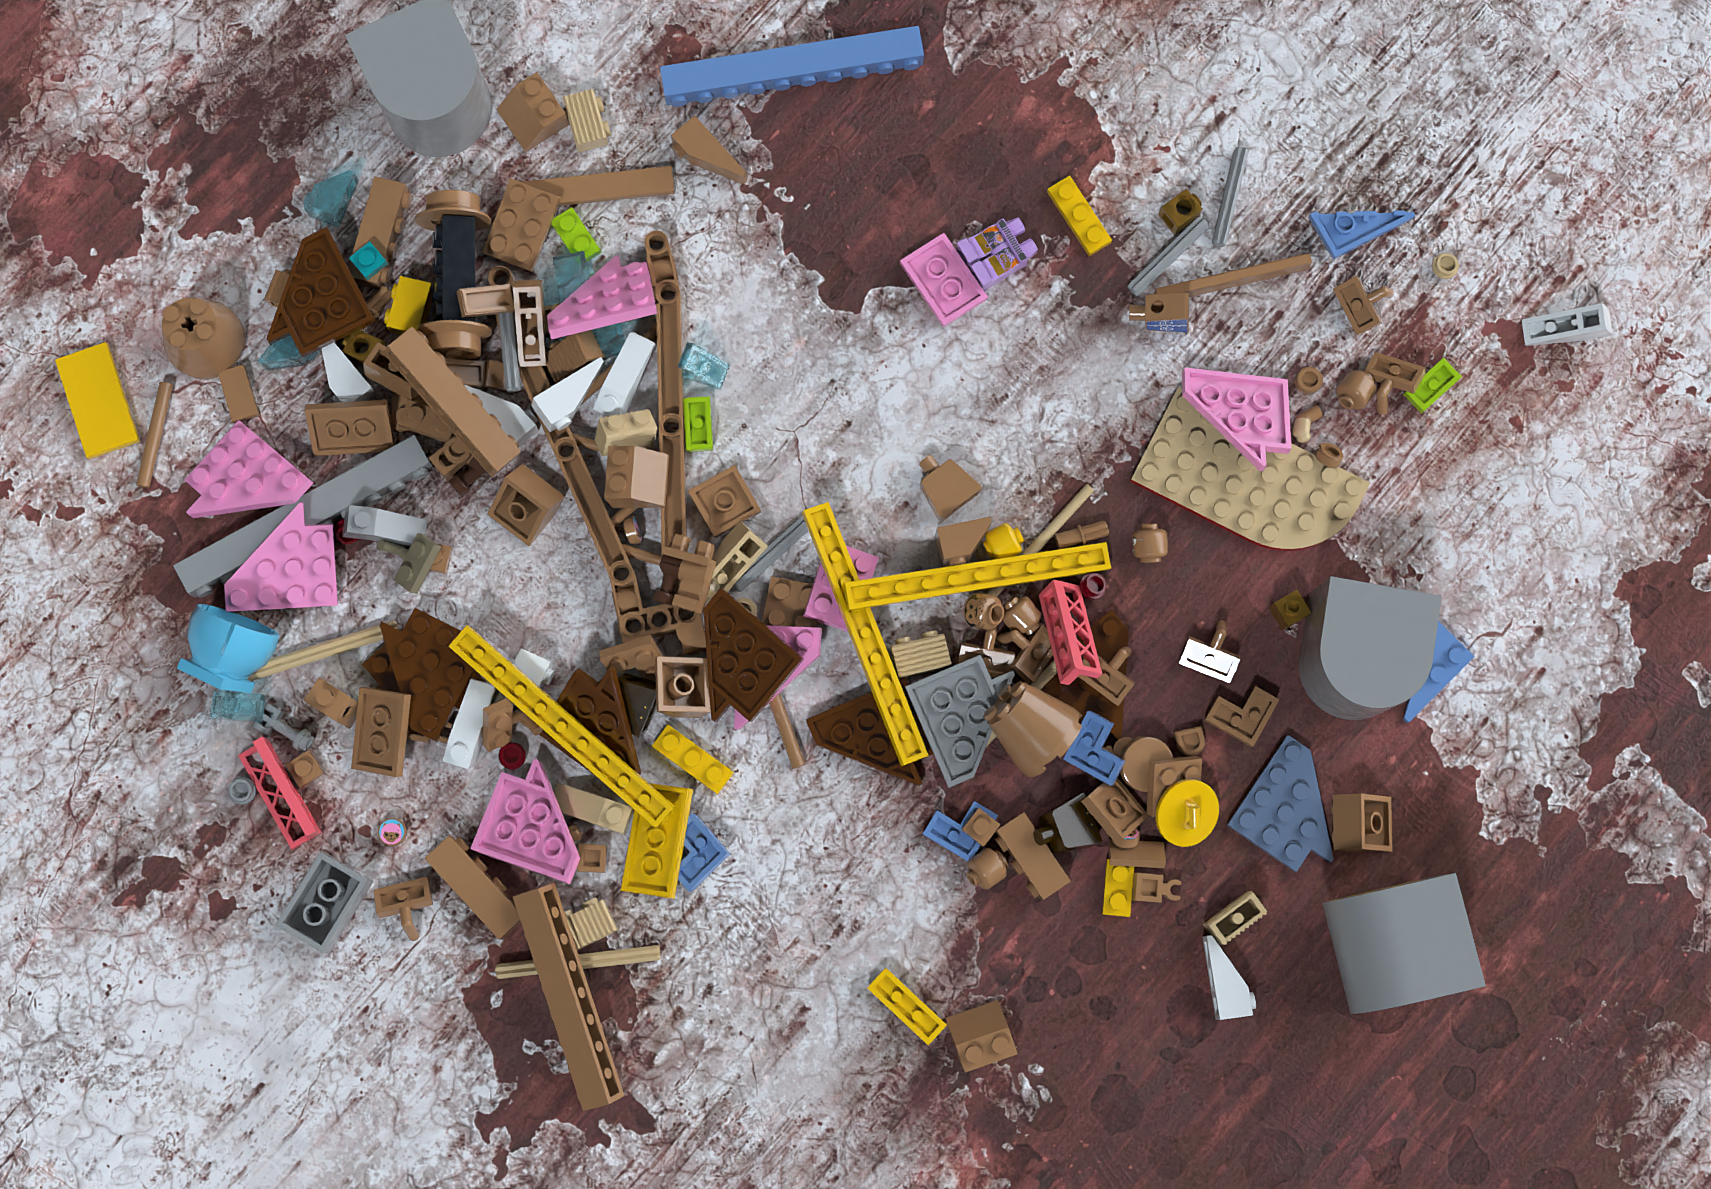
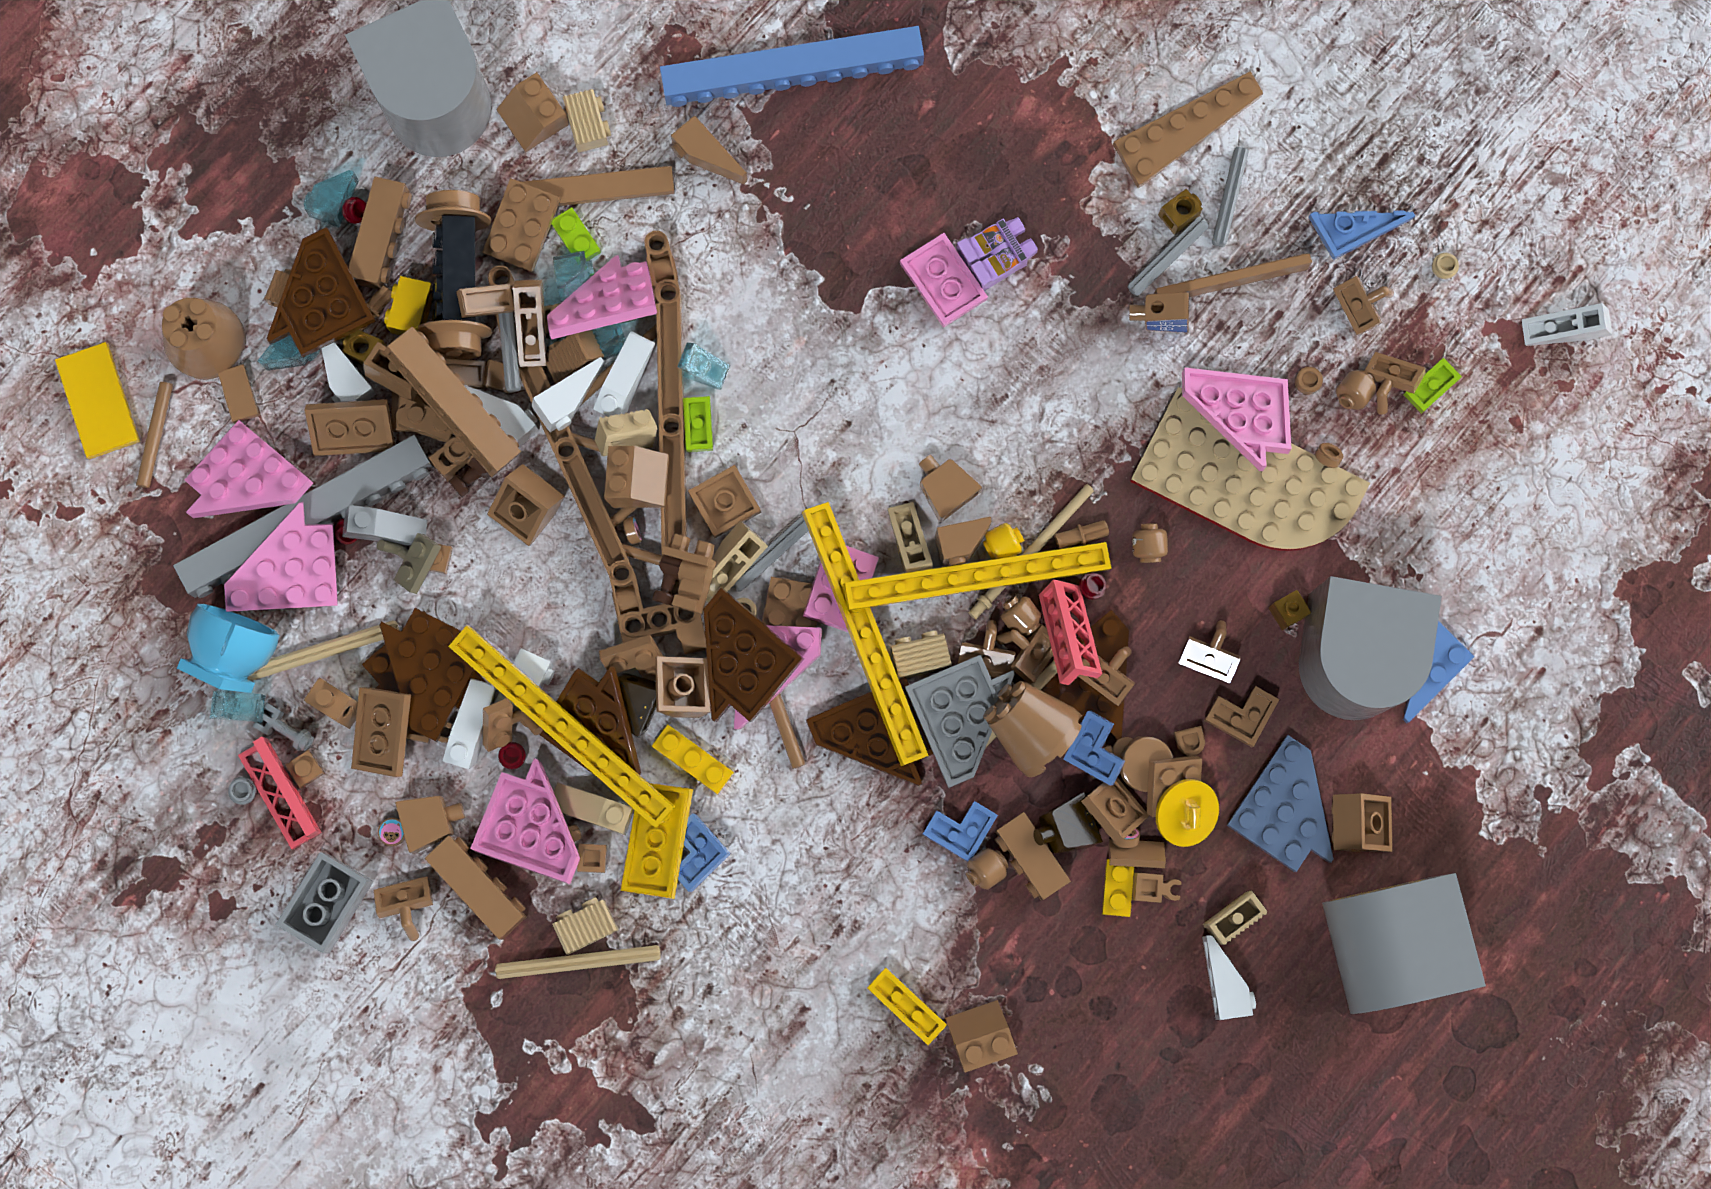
teal plate [349,241,388,280] -> none
medium nougat brick [513,882,624,1111] -> none
medium nougat plate [962,808,1000,847] -> none
medium nougat head [963,593,1004,630] -> none
yellow plate [1047,176,1112,256] -> none
tan arm [1293,405,1323,443] -> none
none -> dark red plate [342,197,366,224]
none -> medium nougat torso [395,796,465,854]
none -> tan slope [887,502,933,573]
none -> medium nougat wing [1113,71,1263,188]

